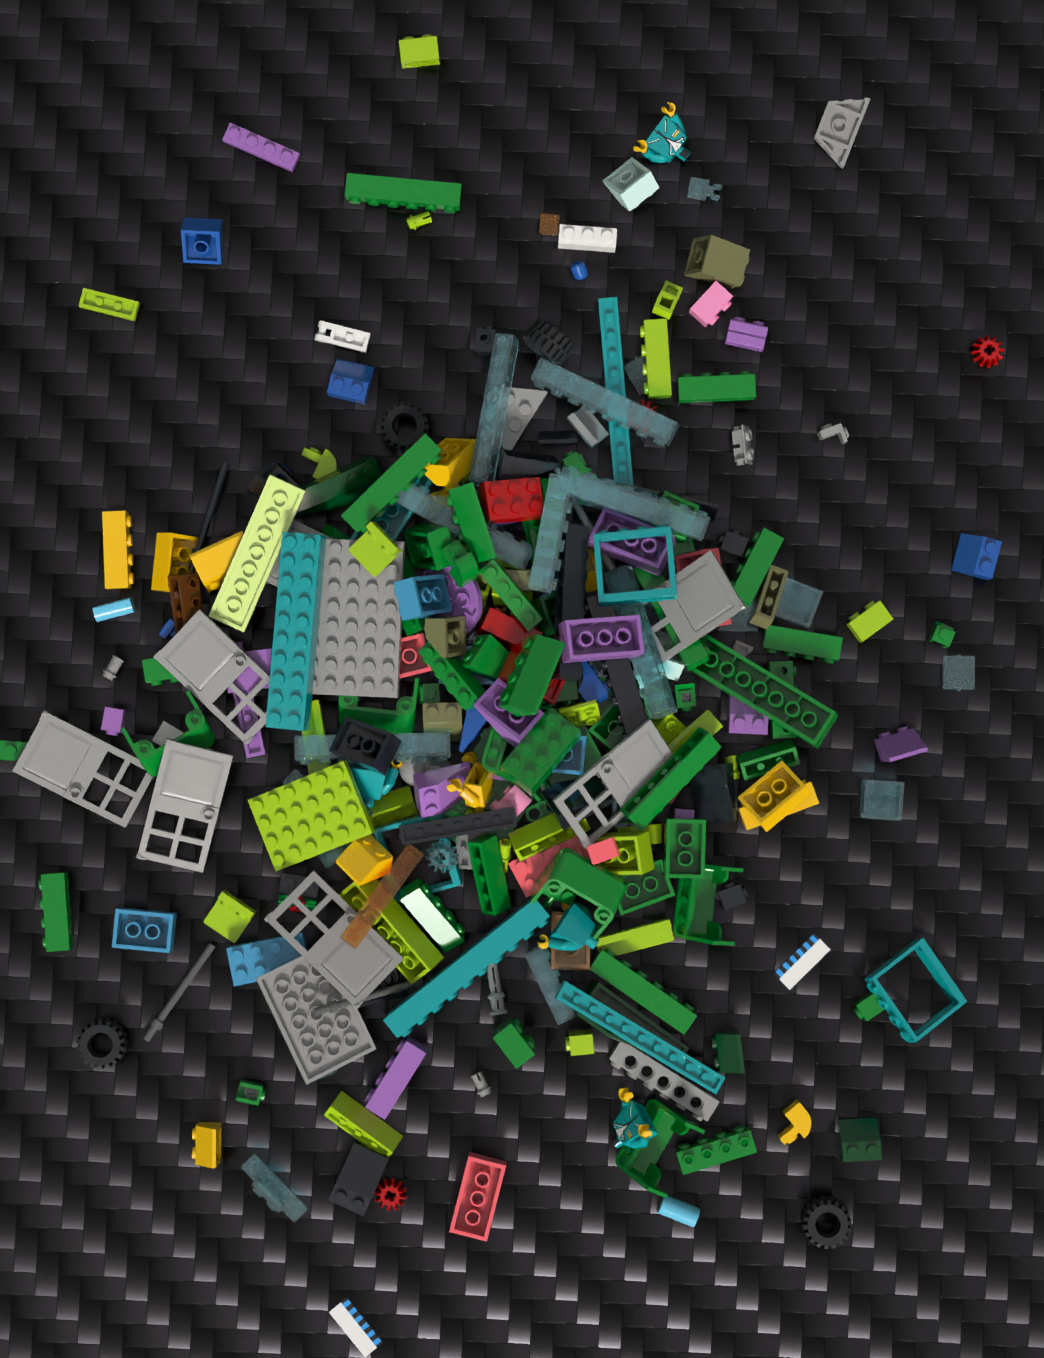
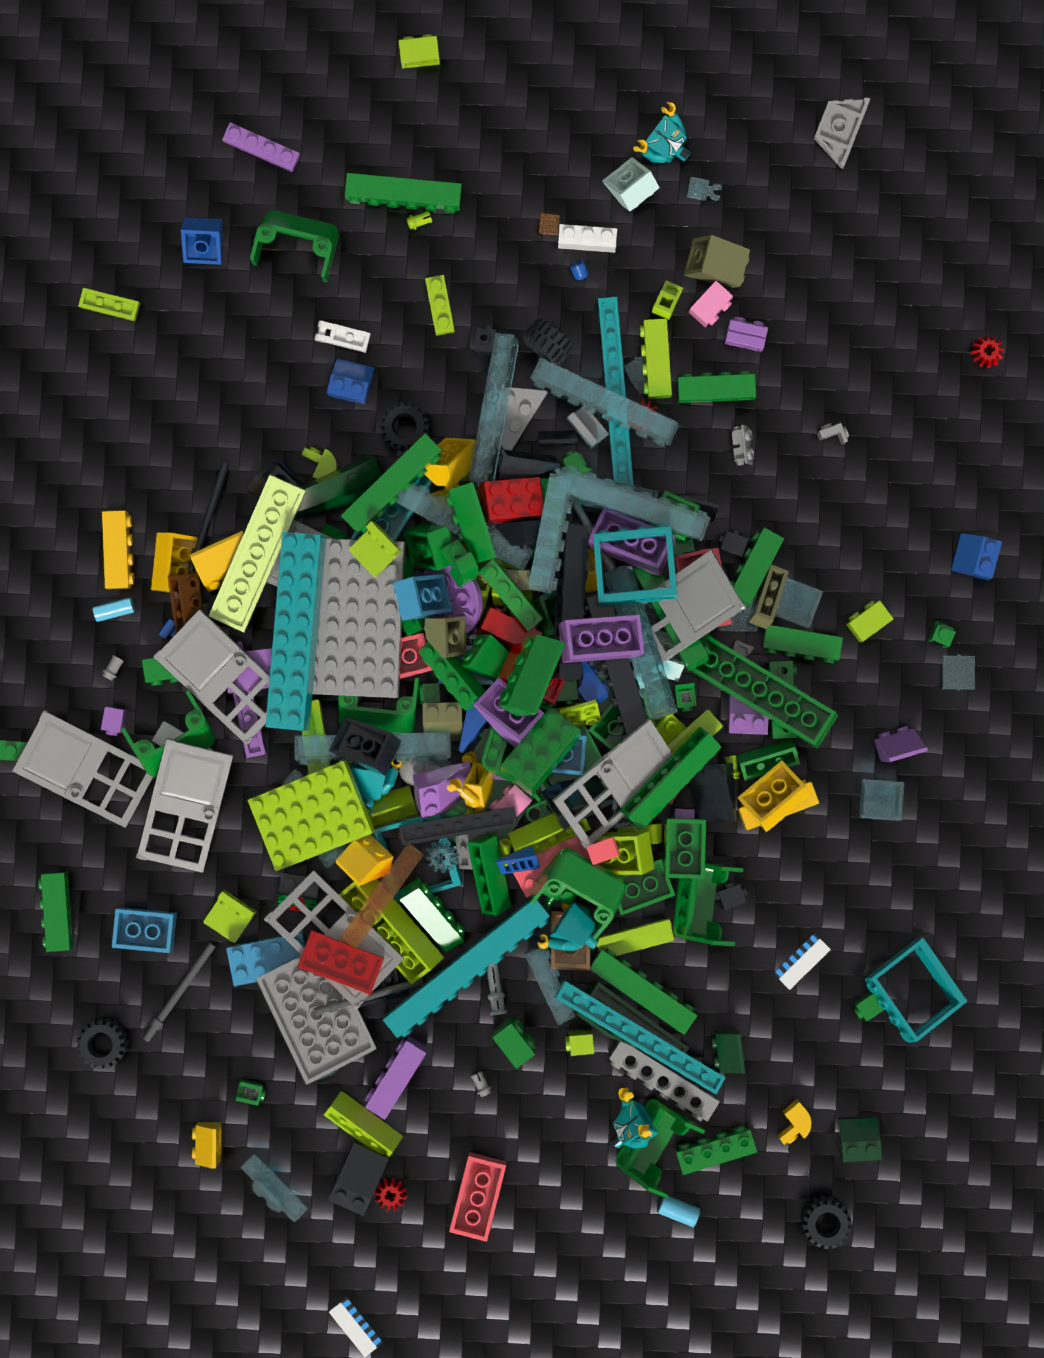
none -> green windscreen [250,210,339,283]
none -> red tile [297,930,384,995]
none -> lime plate [425,275,455,336]
none -> black slope [496,519,552,549]
none -> blue slope [496,846,540,875]

